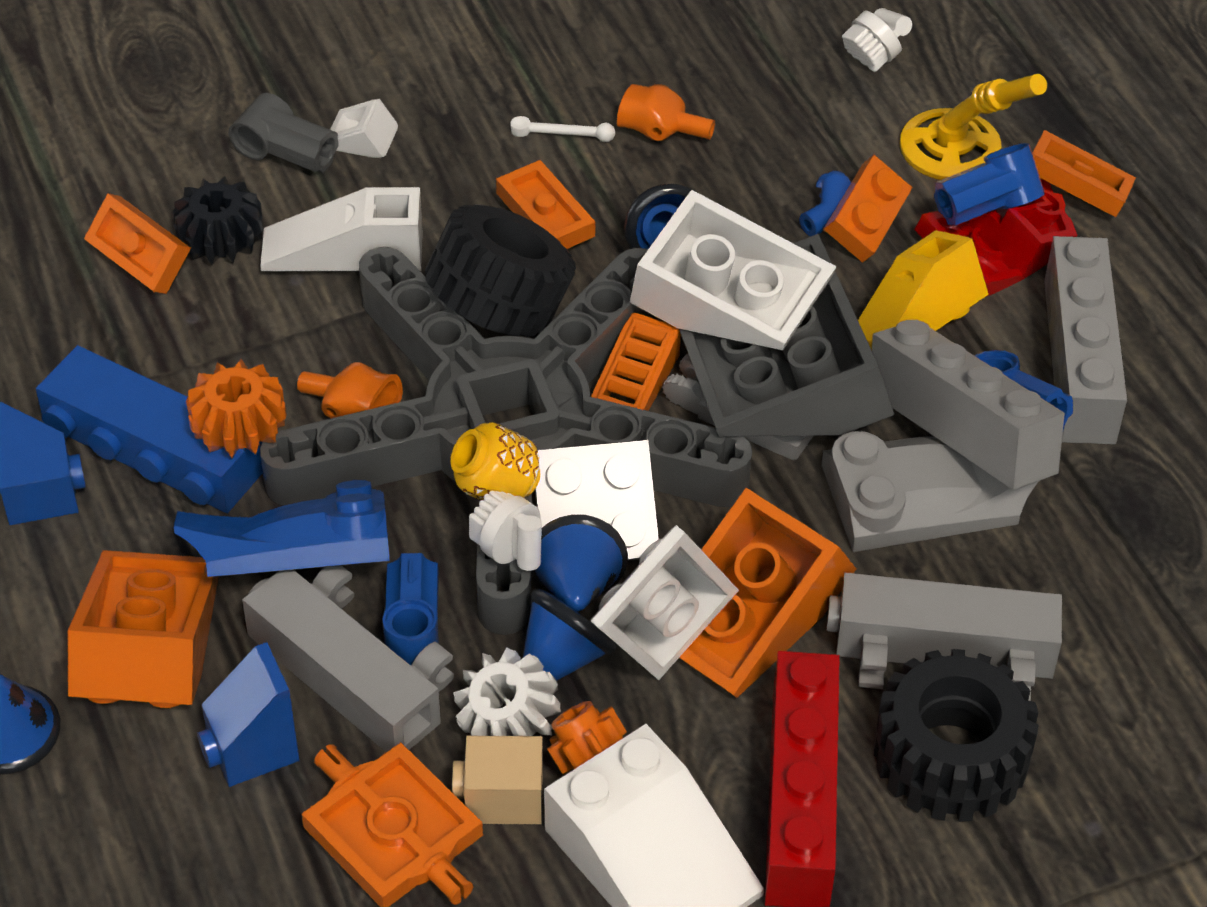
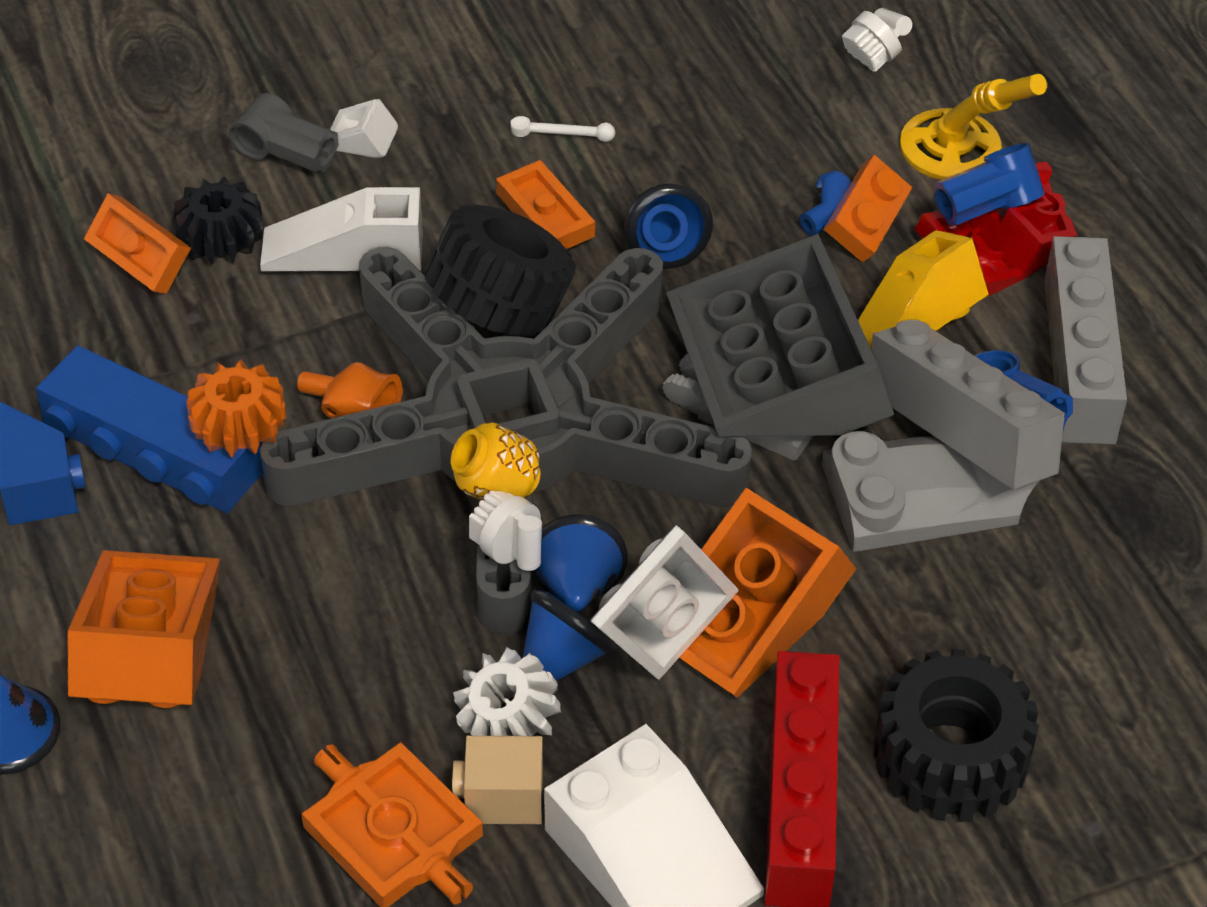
blue slope [174,480,390,577] -> none
blue slope [197,642,300,787] -> none
light grey brick [242,565,454,752] -> none
blue piece [382,553,439,665] -> none
white plate [535,440,659,561] -> none
orange gear [547,701,627,774] -> none
orange slope [591,313,681,411] -> none
orange piece [617,84,715,141] -> none
white slope [630,190,836,350] -> none
light grey brick [826,573,1062,701] -> none
orange tile [1032,130,1136,217] -> none

